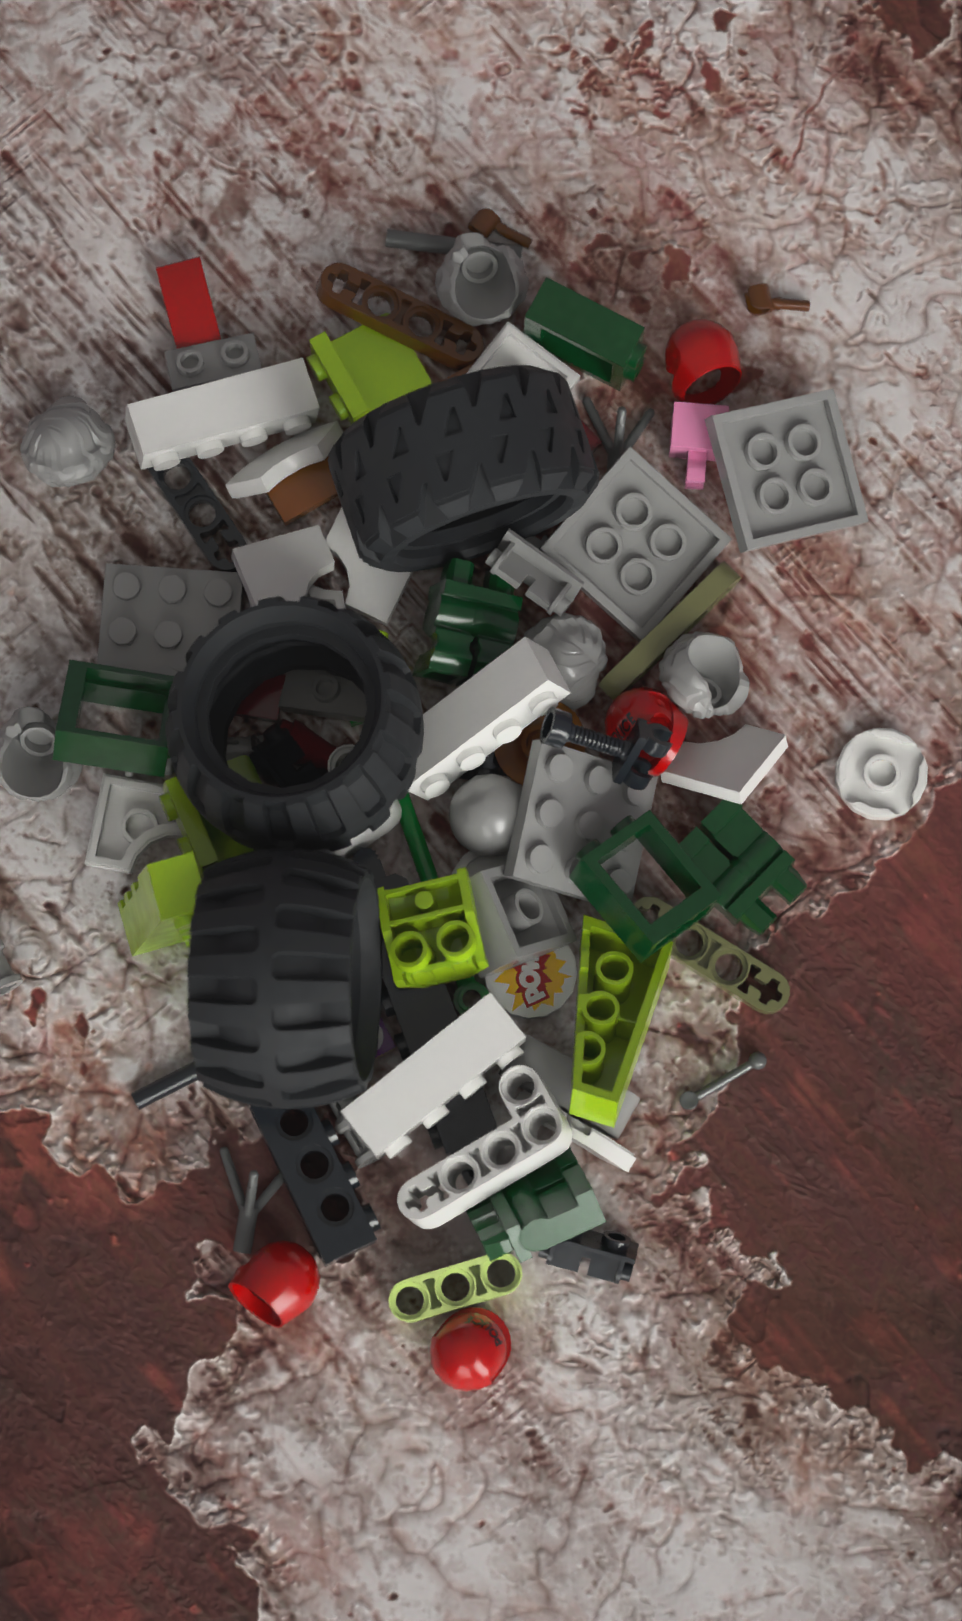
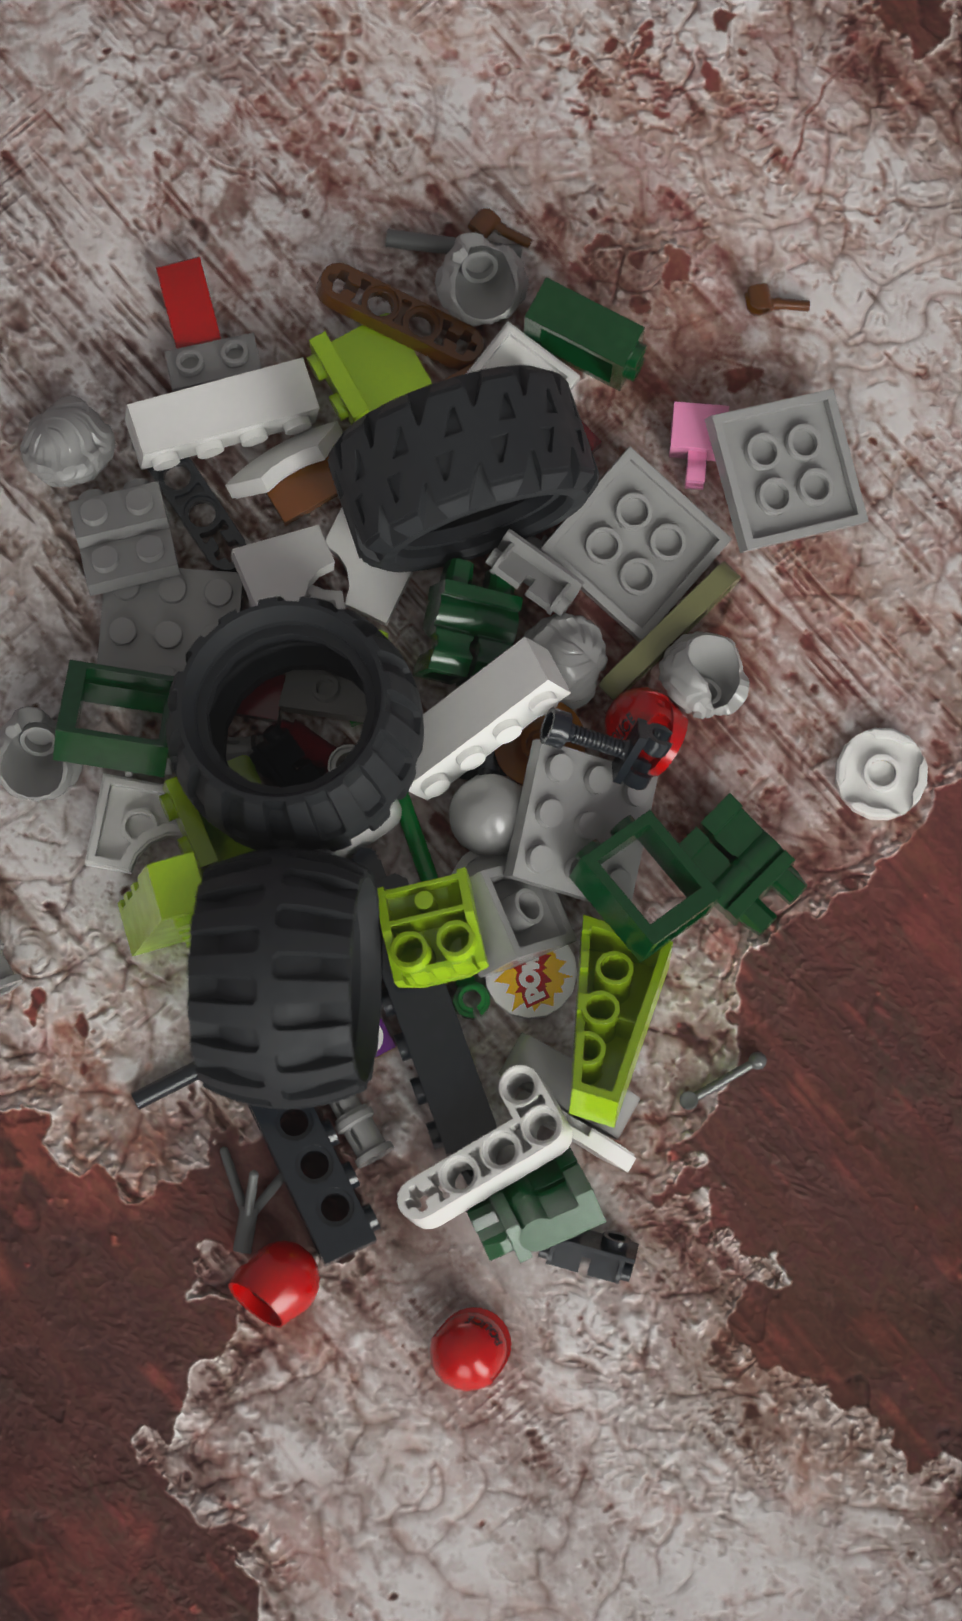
white brick [341,992,526,1159] -> none
yellowish green beam [388,1253,522,1323] -> none
dark grey plant [582,397,655,472] -> none
olive beam [634,896,790,1014] -> none
white tile [660,724,788,804] -> none
red helmet [665,319,742,405] -> none
none -> light grey plate [69,478,181,596]

